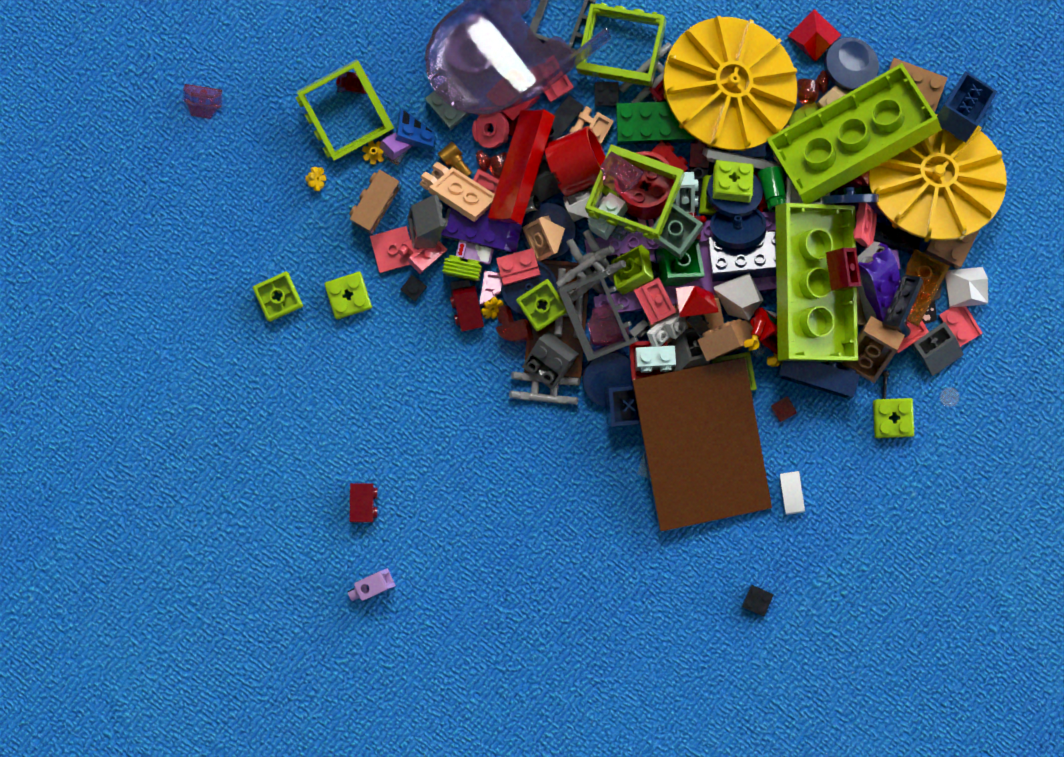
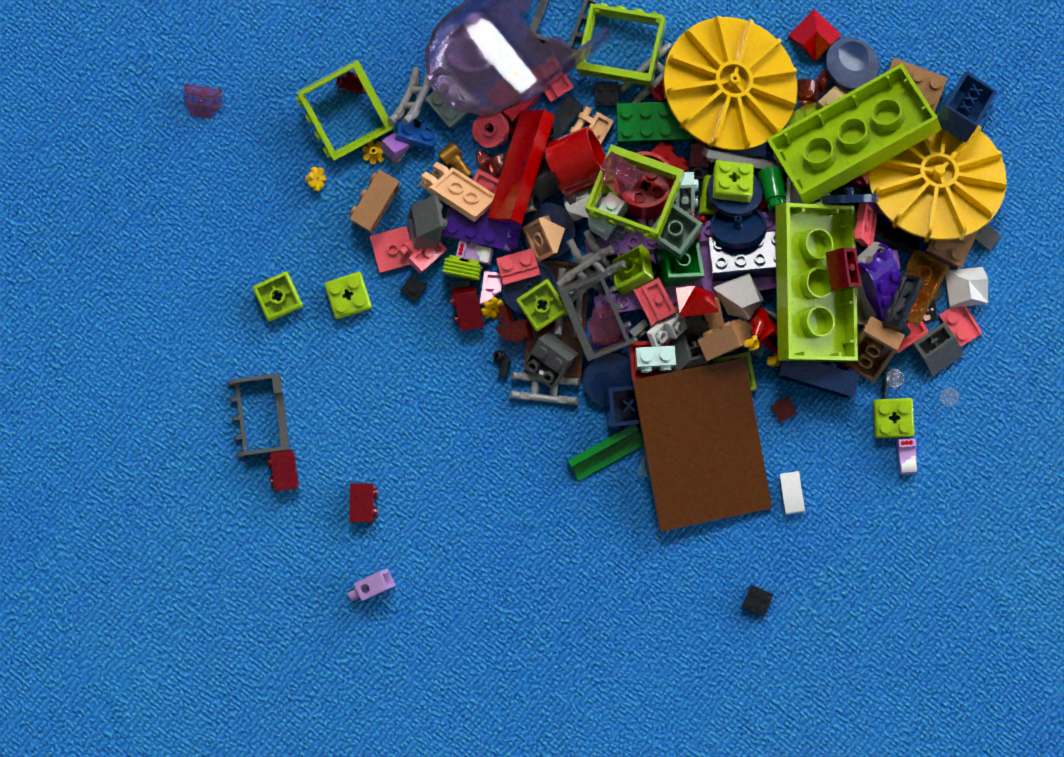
none -> dark grey hinge [227,373,290,457]
none -> dark red brick [267,450,300,492]
none -> light grey piece [387,67,434,125]
none -> black arm [493,350,511,378]
none -> green panel [568,424,643,481]
none -> clear plate [886,369,904,388]
none -> lavender leg [896,439,917,475]
none -> dark grey tile [975,224,1001,251]

